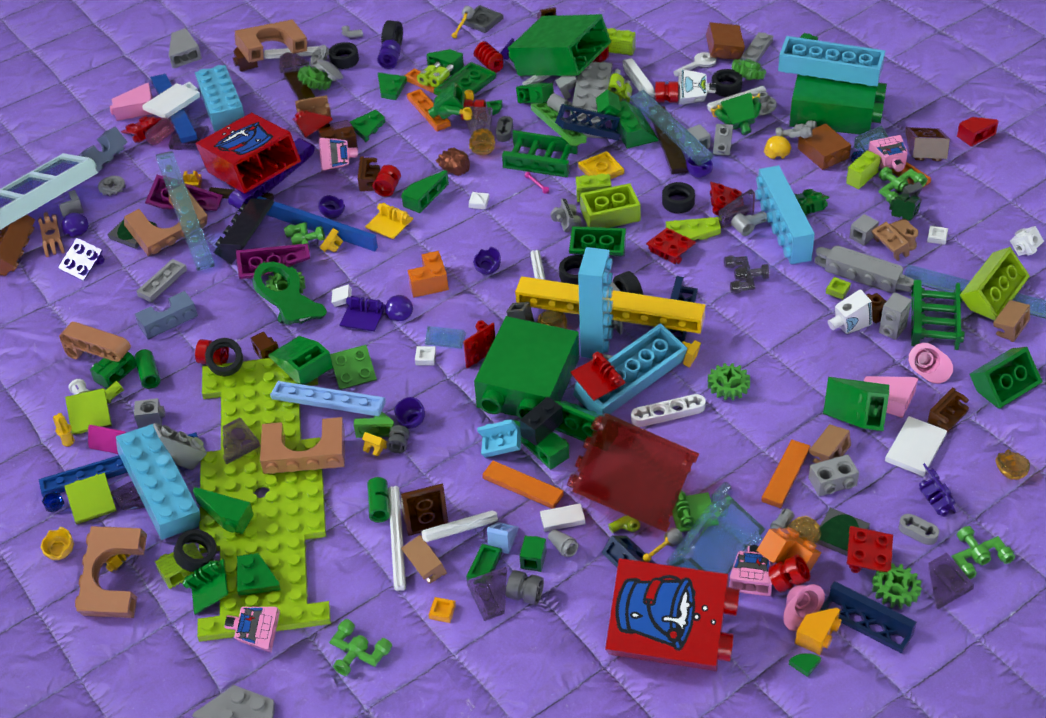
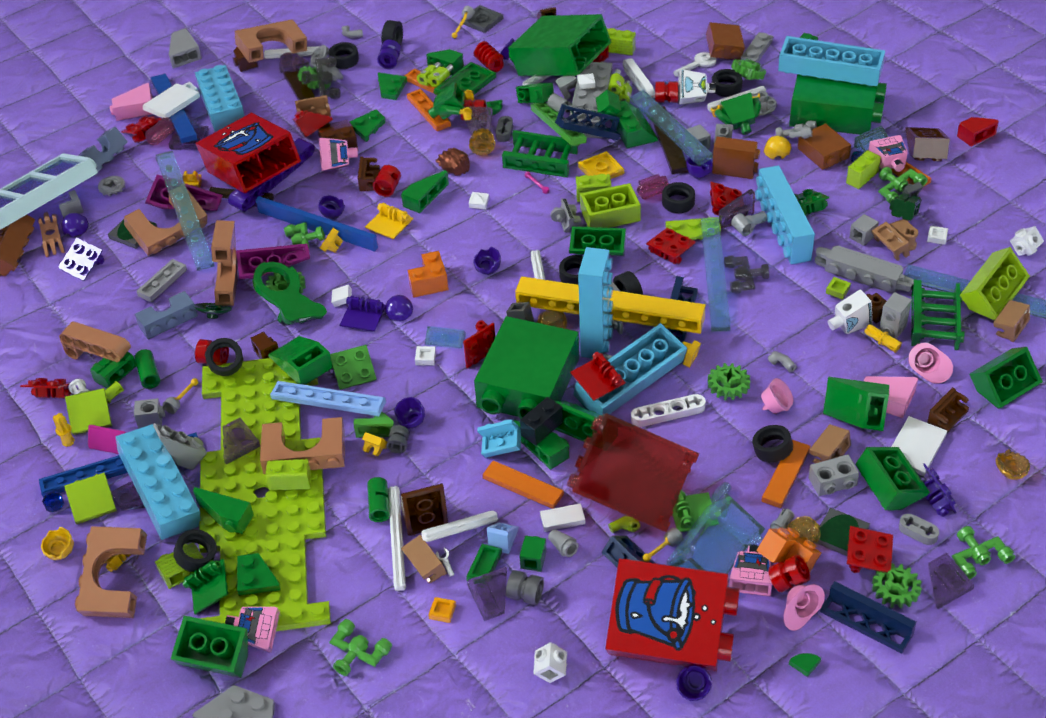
black slope [214,198,275,265] -> none
light orange slope [795,608,842,655] -> none
none -> red hinge [20,378,71,398]
none -> light grey hinge [163,378,198,414]
none -> green slope [170,615,248,678]
none -> dark green dish [194,303,232,319]
none -> nougat arch [211,220,238,306]
none -> lime brick [265,459,312,490]
none -> clear smoke piece [302,57,341,99]
none -> white hand [436,548,454,577]
none -> white brick [533,642,567,683]
none -> white tile [577,73,596,89]
none -> clear pink piece [636,174,669,200]
none -> dark purple hair [676,665,712,701]
none -> clear light blue tile [701,218,731,331]
none -> dark orange brick [712,136,760,179]
none -> black tyre [752,425,793,463]
none -> bright pink piece [761,378,793,414]
none -> light grey arm [768,351,796,372]
none -> green slope [855,447,930,510]
none -> yellow axle [864,324,902,353]

